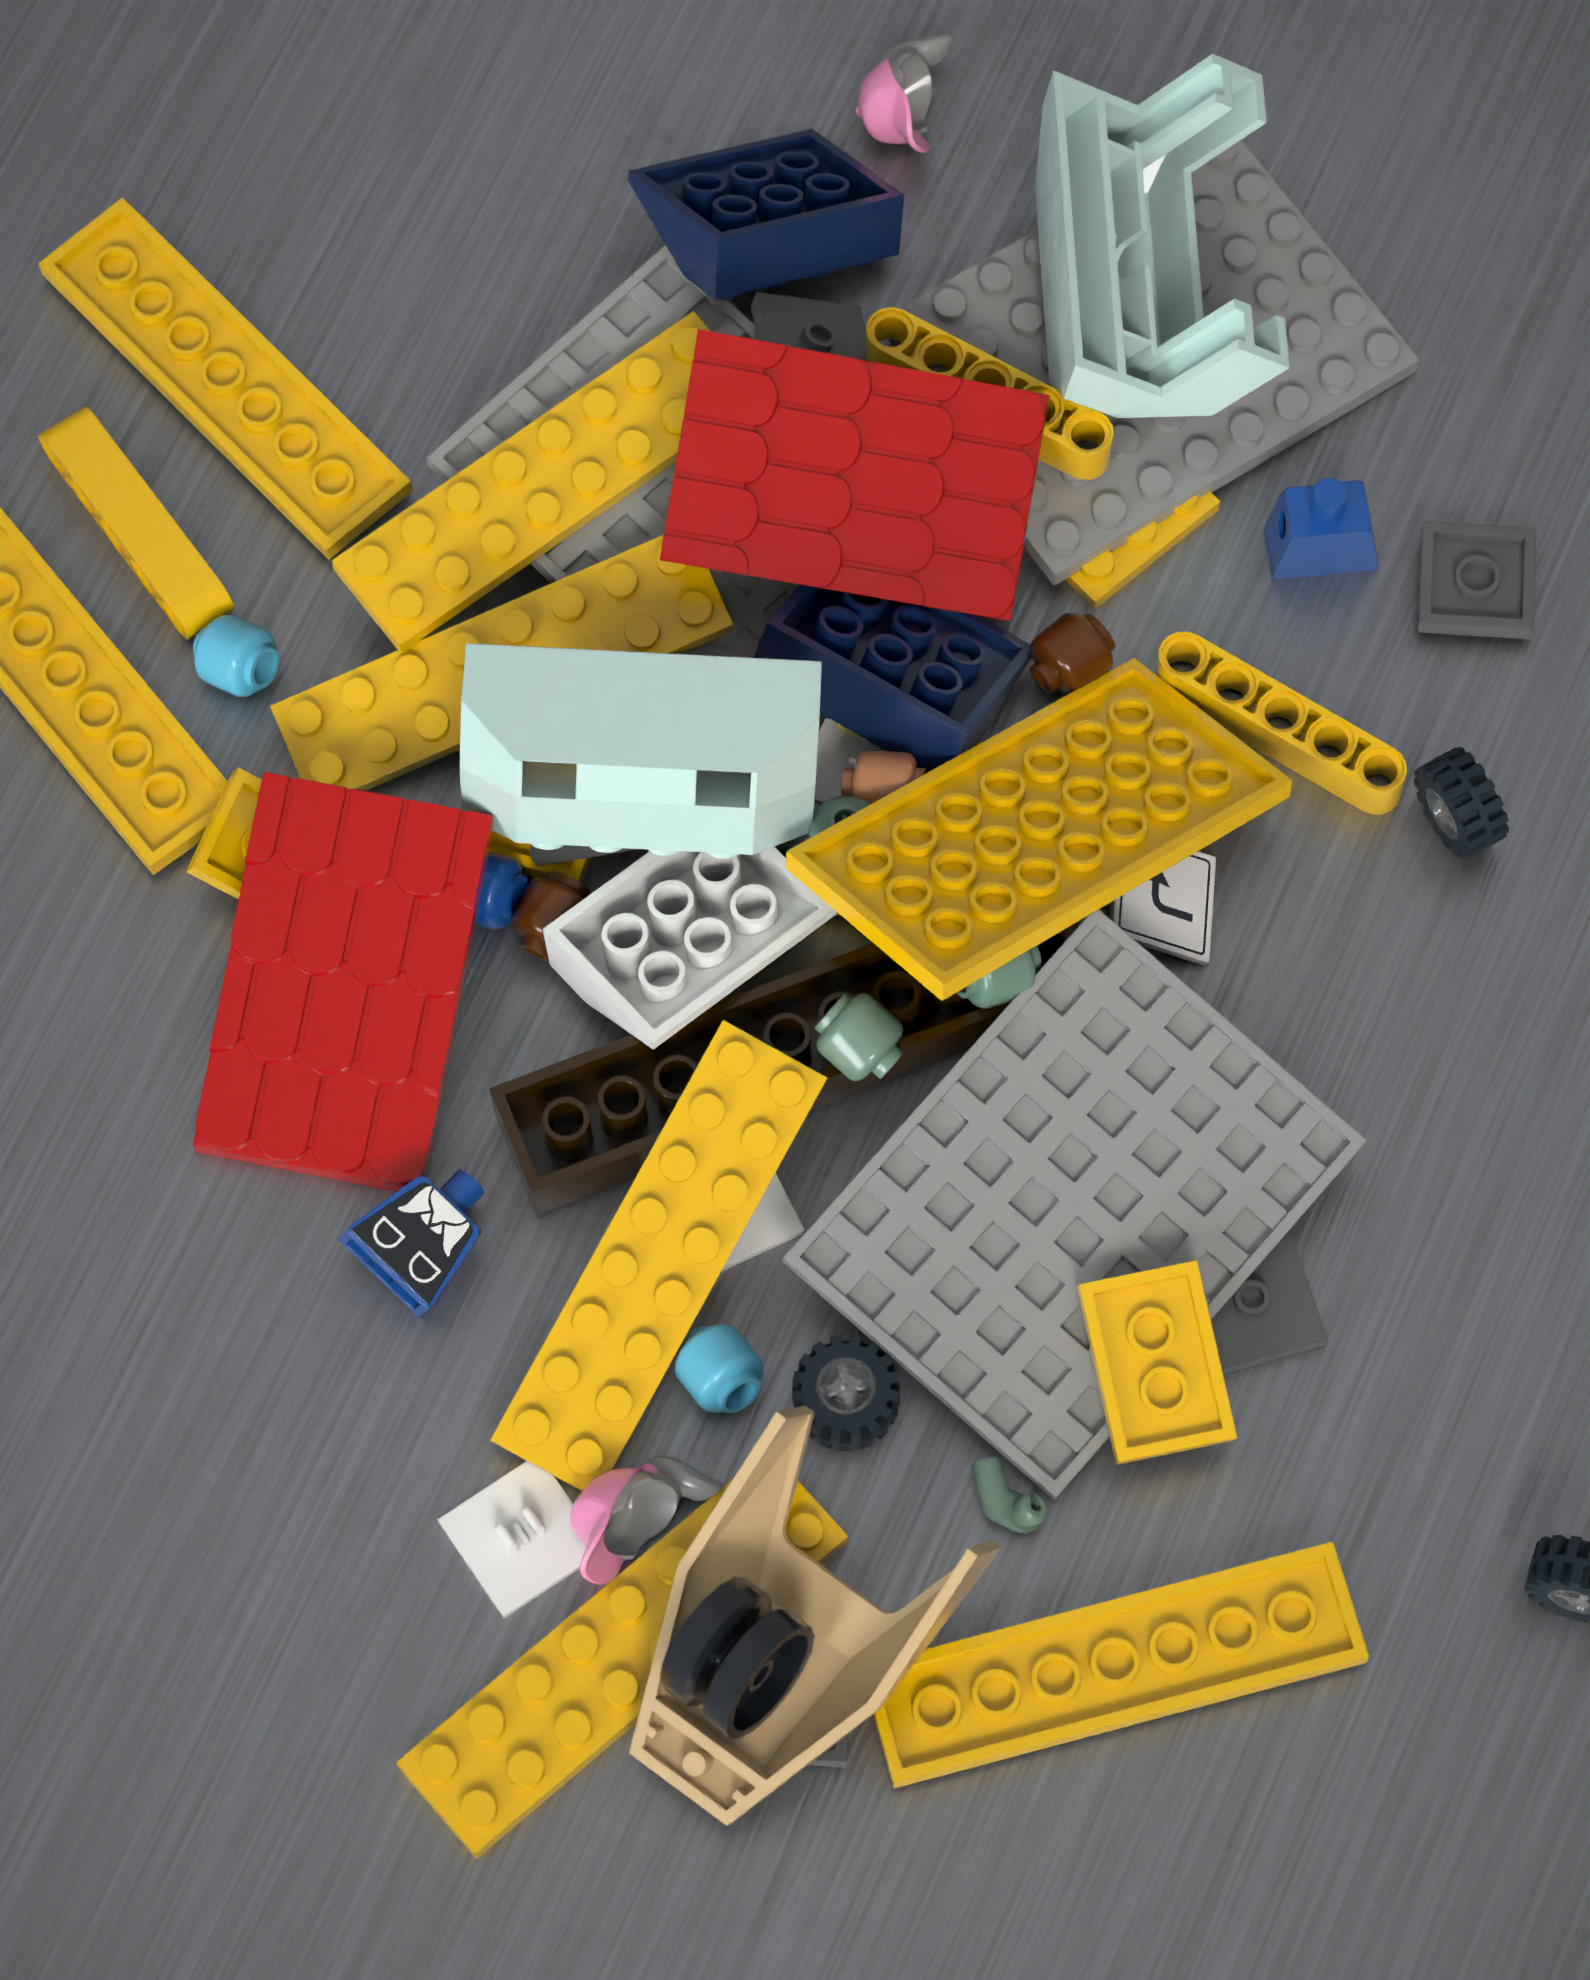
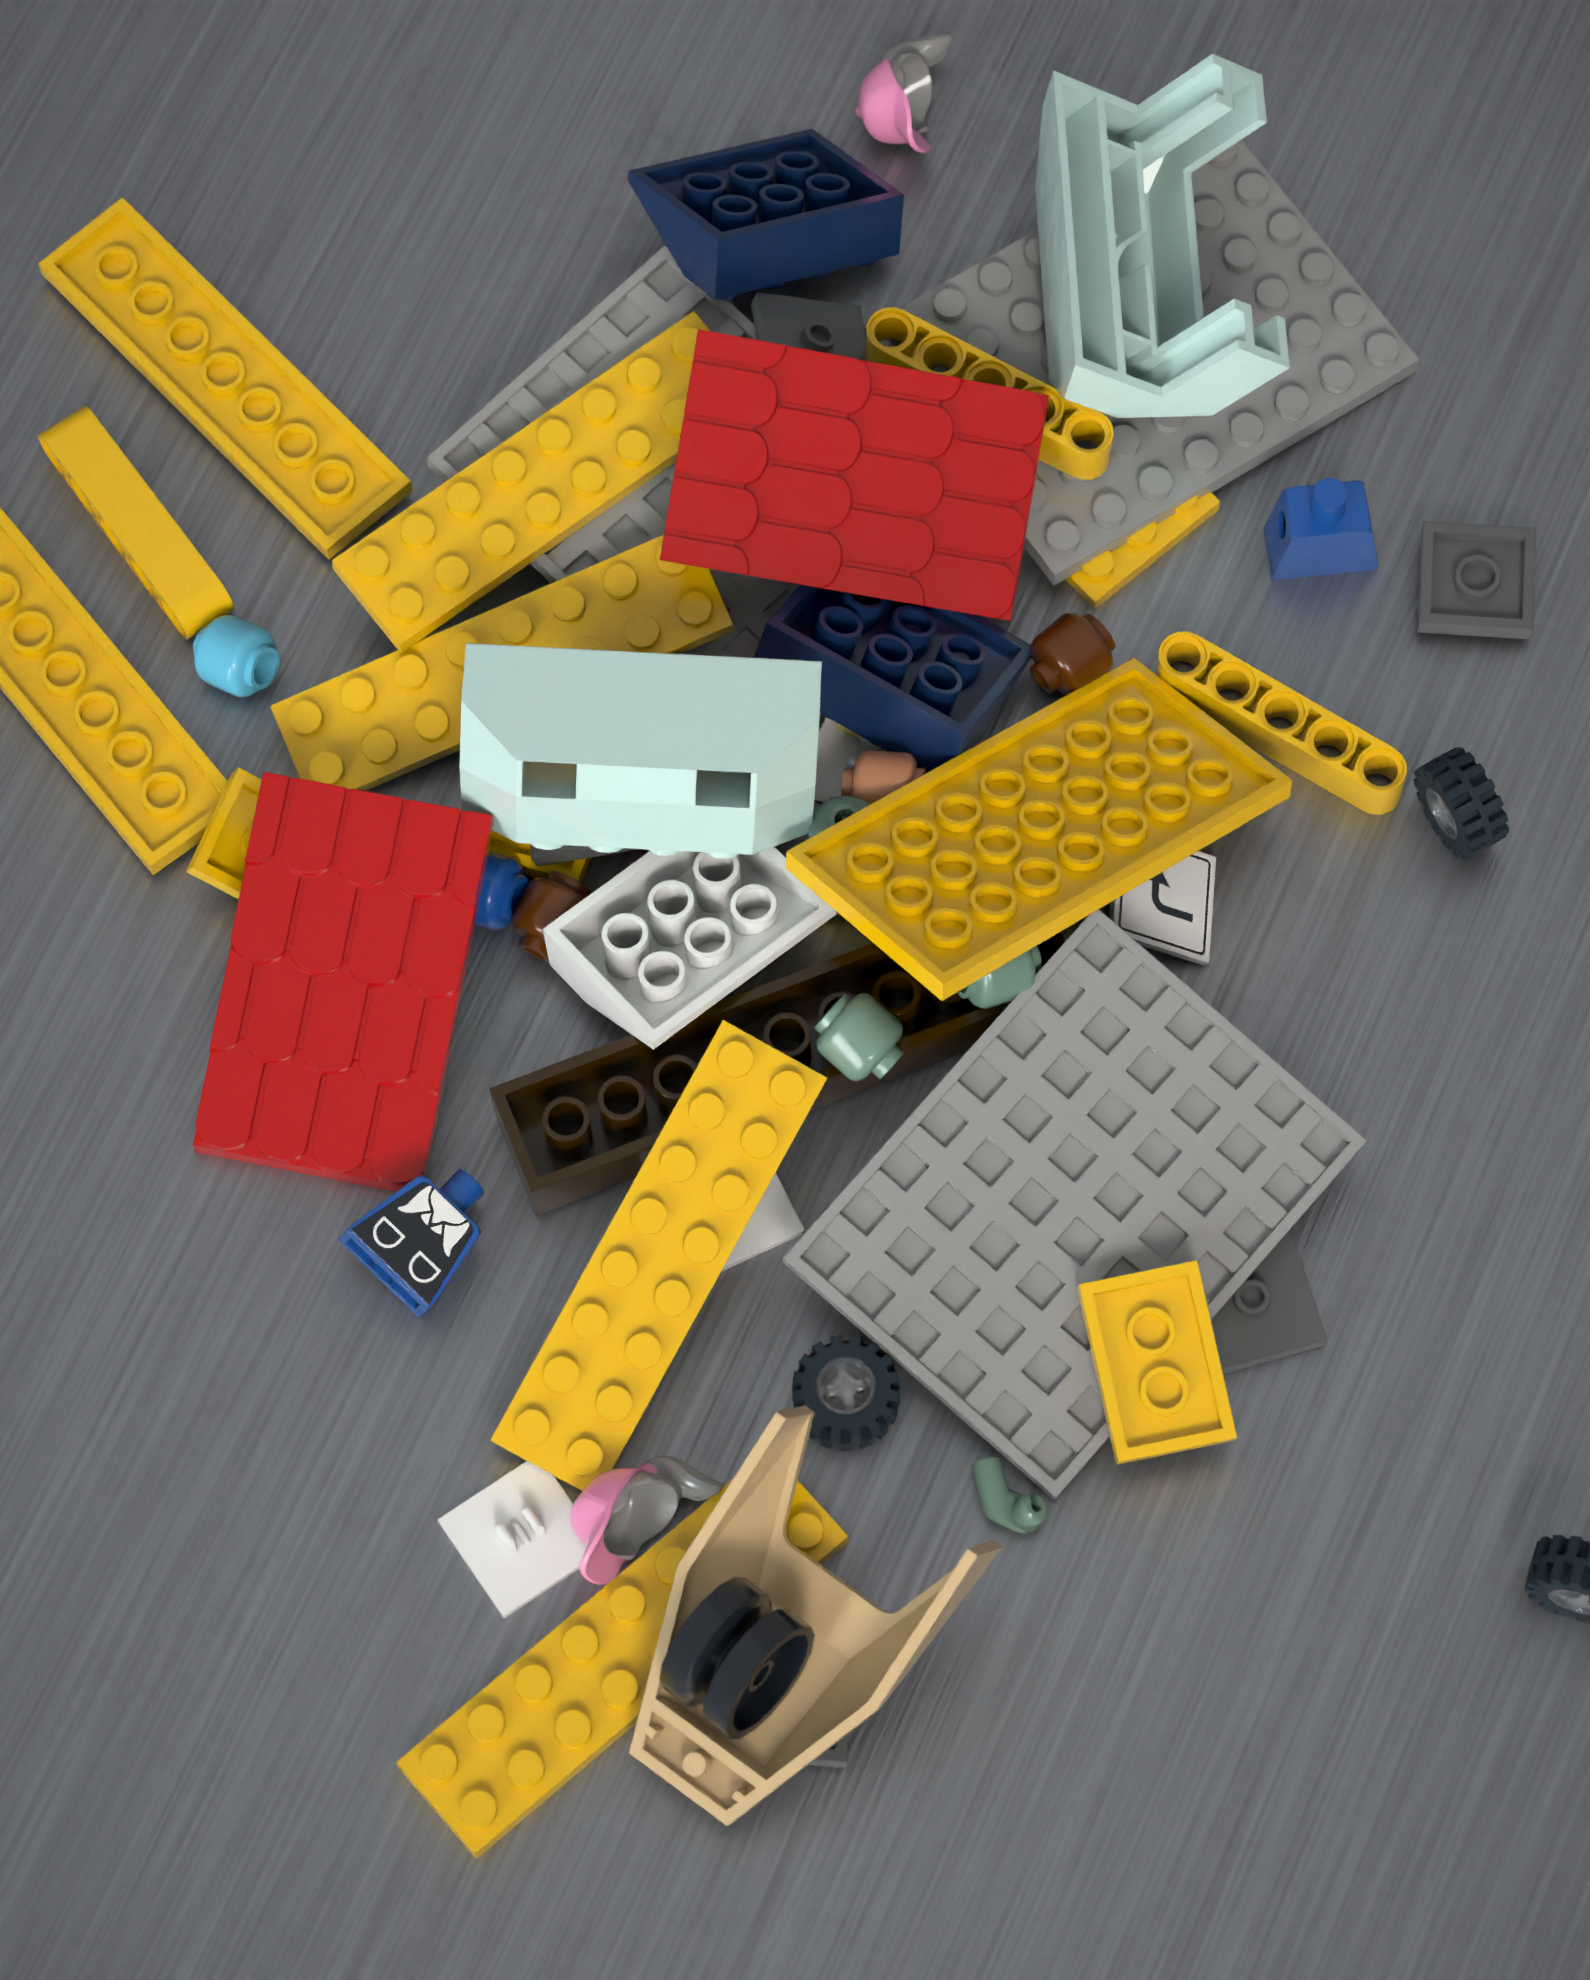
medium azure head [675,1324,764,1414] -> none
yellow plate [873,1541,1369,1788] -> none

